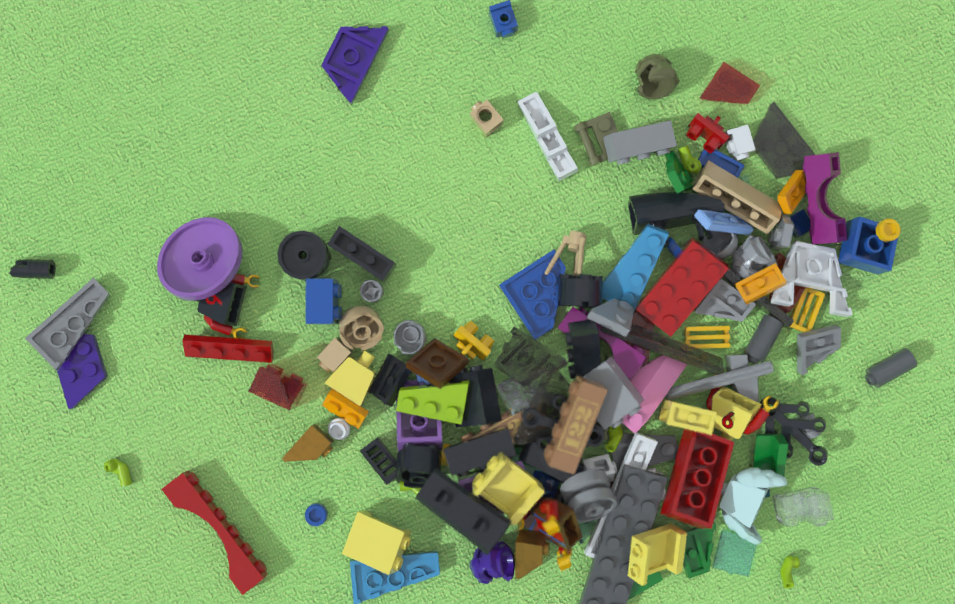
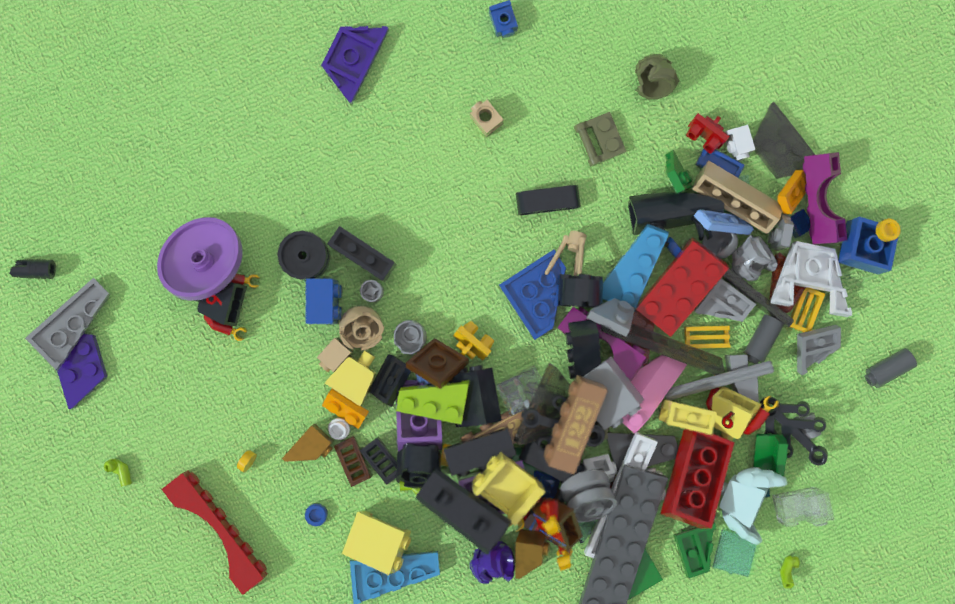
red plate [182,334,274,363] -> none
clear red slope [248,364,307,410] -> none
clear smoke wing [495,327,568,387] -> none
white slope [518,92,578,181] -> none
light grey brick [603,120,677,165] -> none
lime arm [605,424,623,452] -> none
light yellow panel [628,523,687,586] -> none
lime arm [678,146,702,173] -> none
clear red wing [699,62,760,105] -> none
light orange plate [735,263,787,305] -> none
none -> yellow tile [237,450,257,473]
none -> reddish brown slope [334,436,372,487]
none -> black beam [515,185,581,215]

